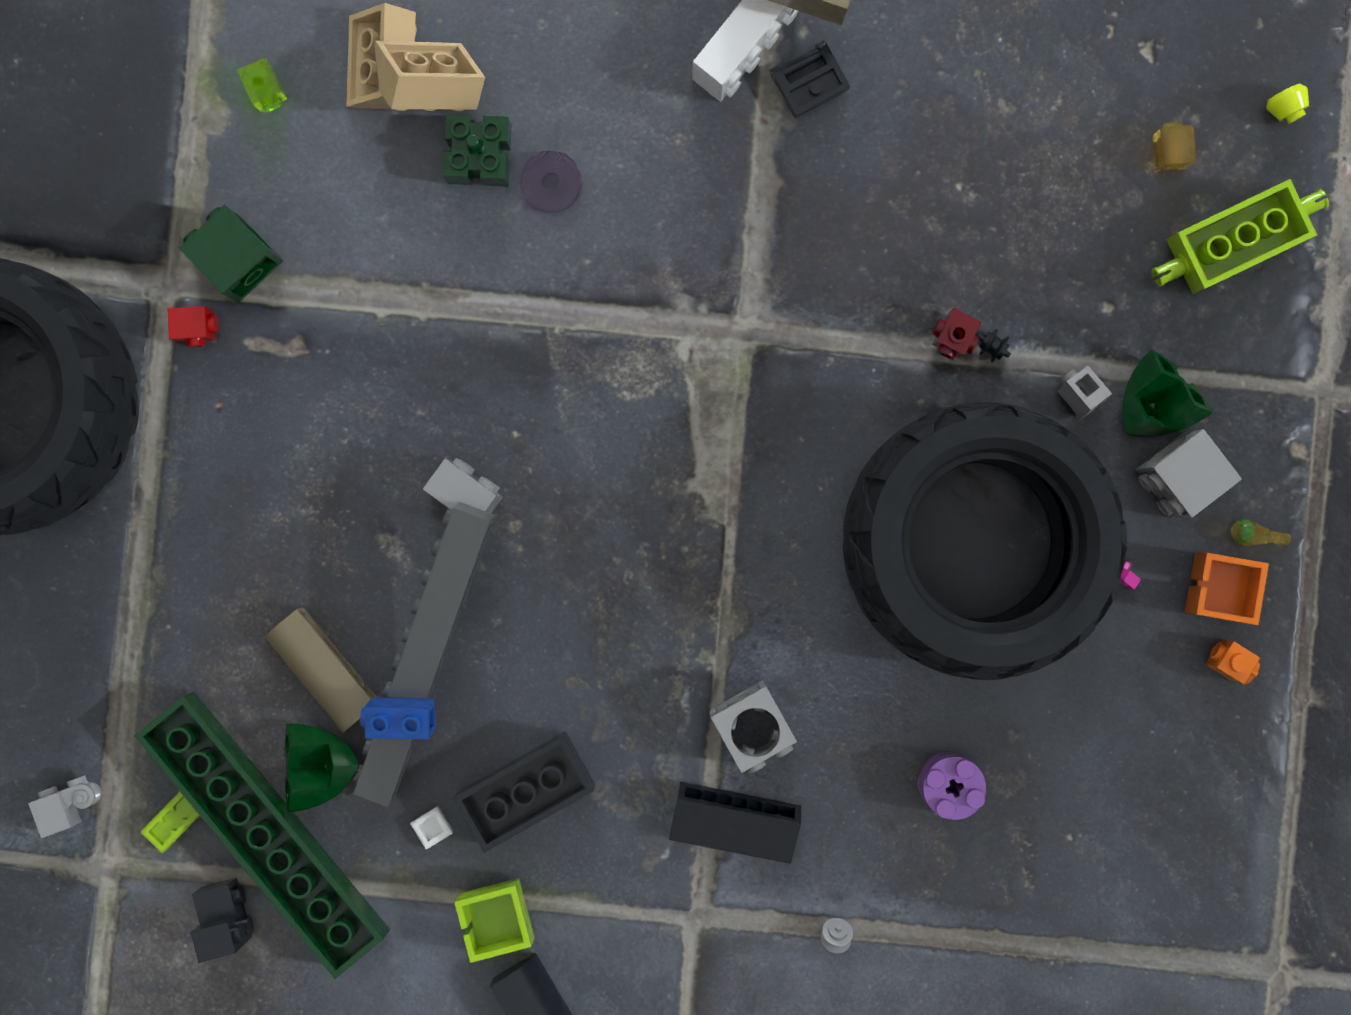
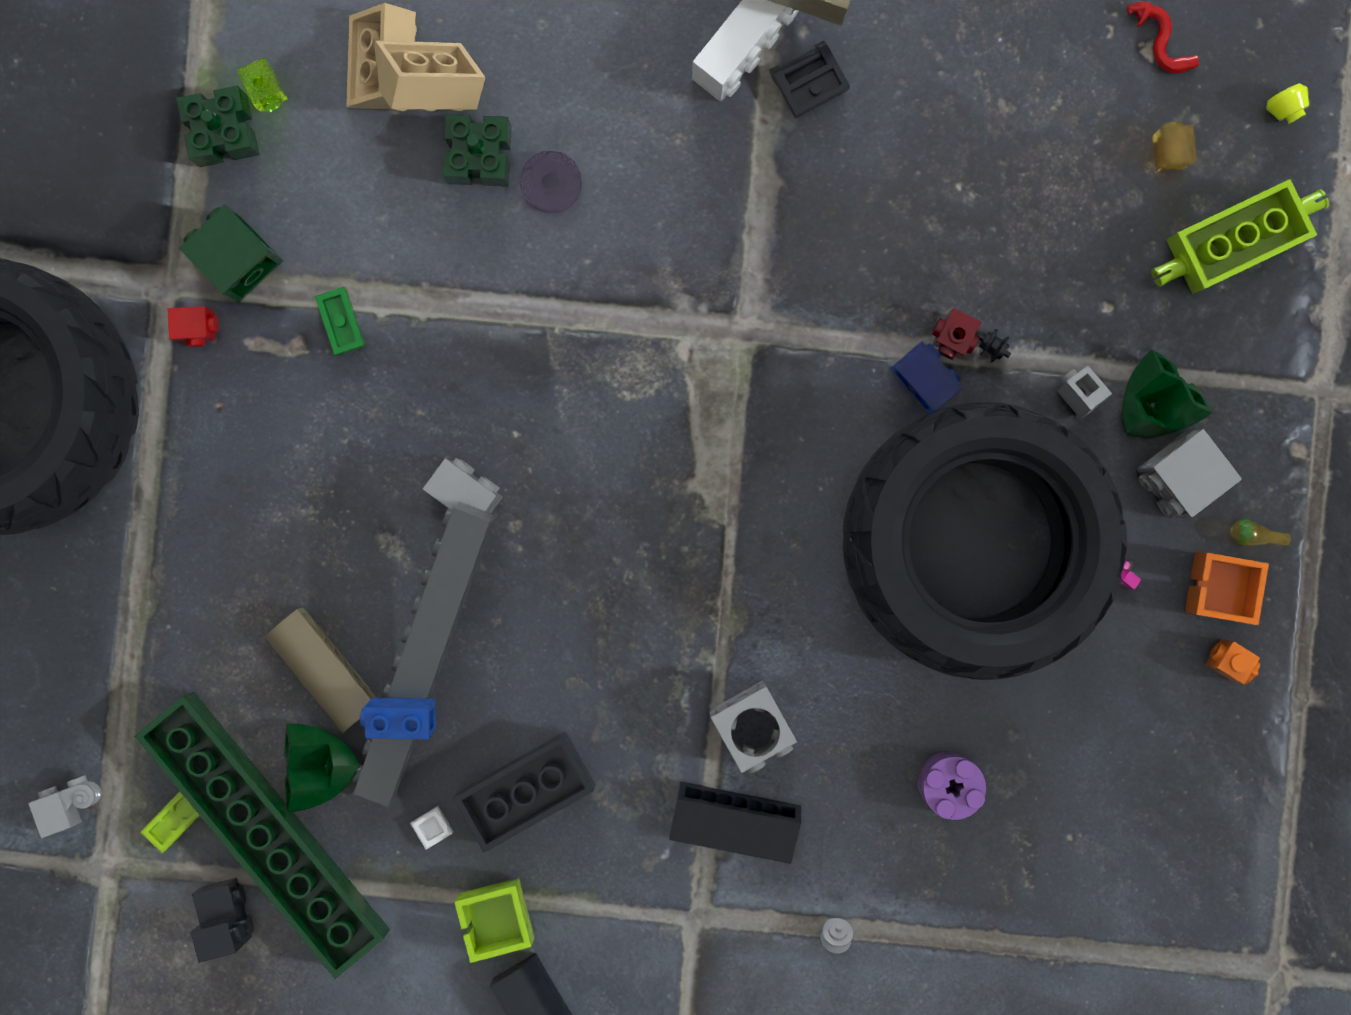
none -> dark green brick [176,85,260,167]
none -> green plate [315,287,366,356]
none -> clear blue brick [890,341,963,414]
none -> red animal [1127,2,1199,74]

